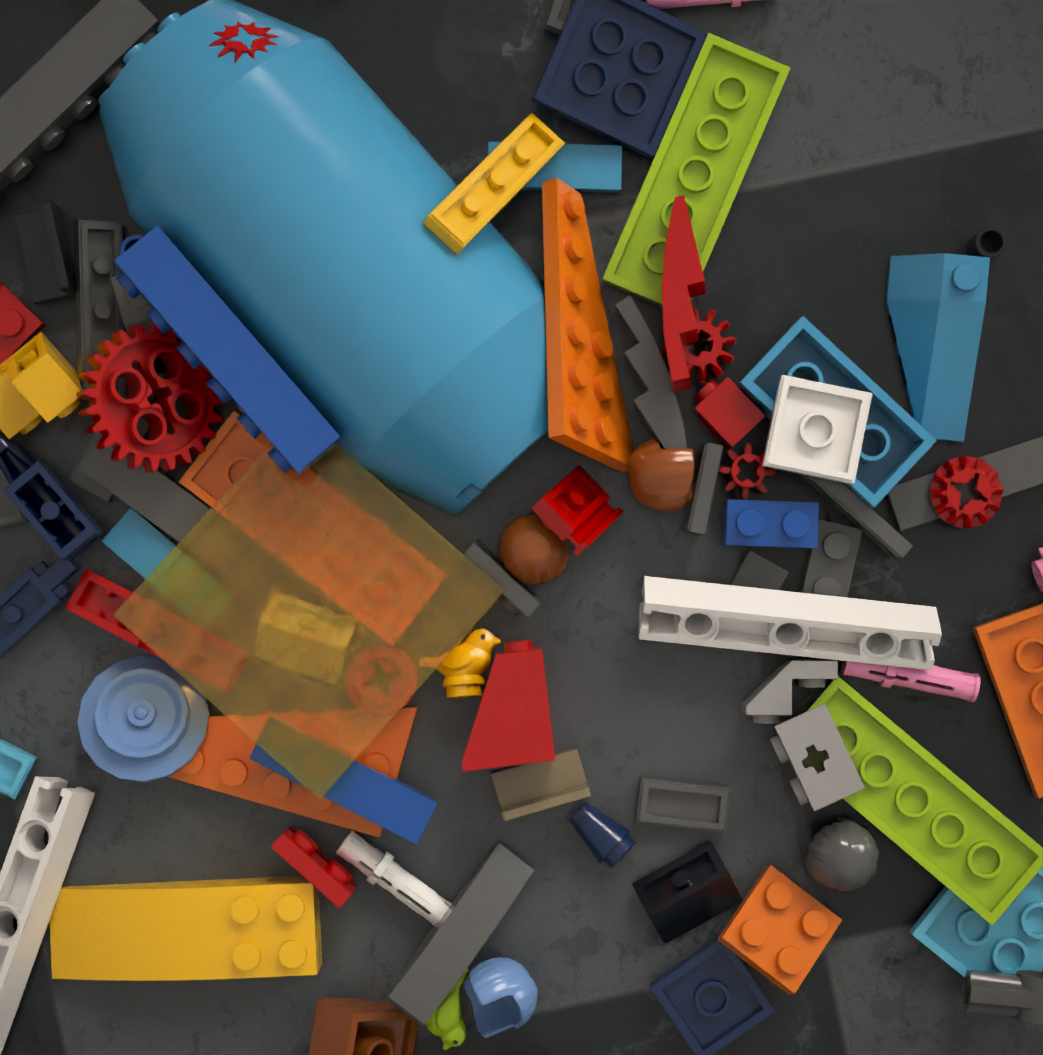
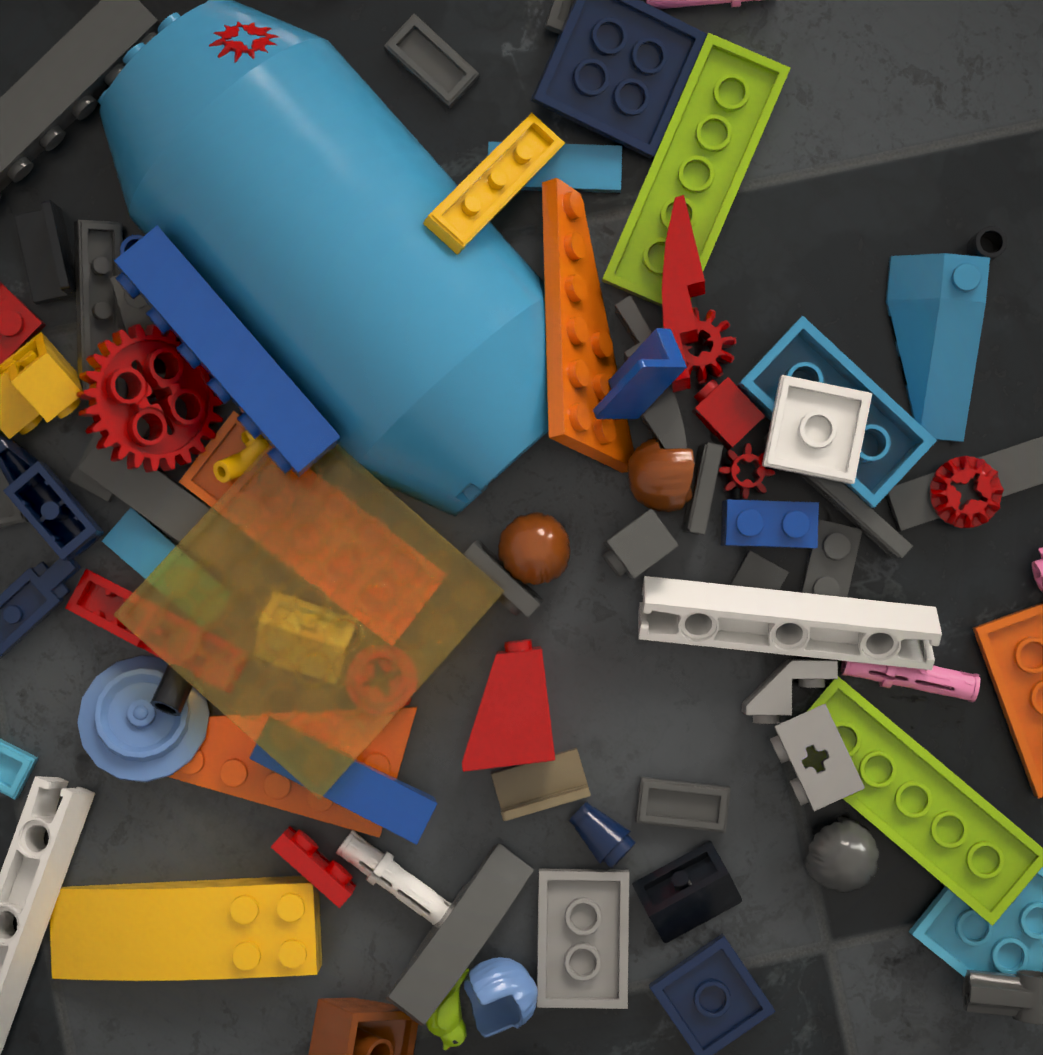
yellow animal [419,628,501,698] -> none
red plate [531,465,624,556] -> none
orange plate [717,865,842,995] -> none
none -> black hinge [150,664,197,716]
none -> yellow arm [213,431,271,483]
none -> dark grey tile [384,14,480,109]
none -> light grey plate [537,868,629,1009]
none -> blue panel [593,328,687,419]
none -> dark grey brick [602,508,679,579]

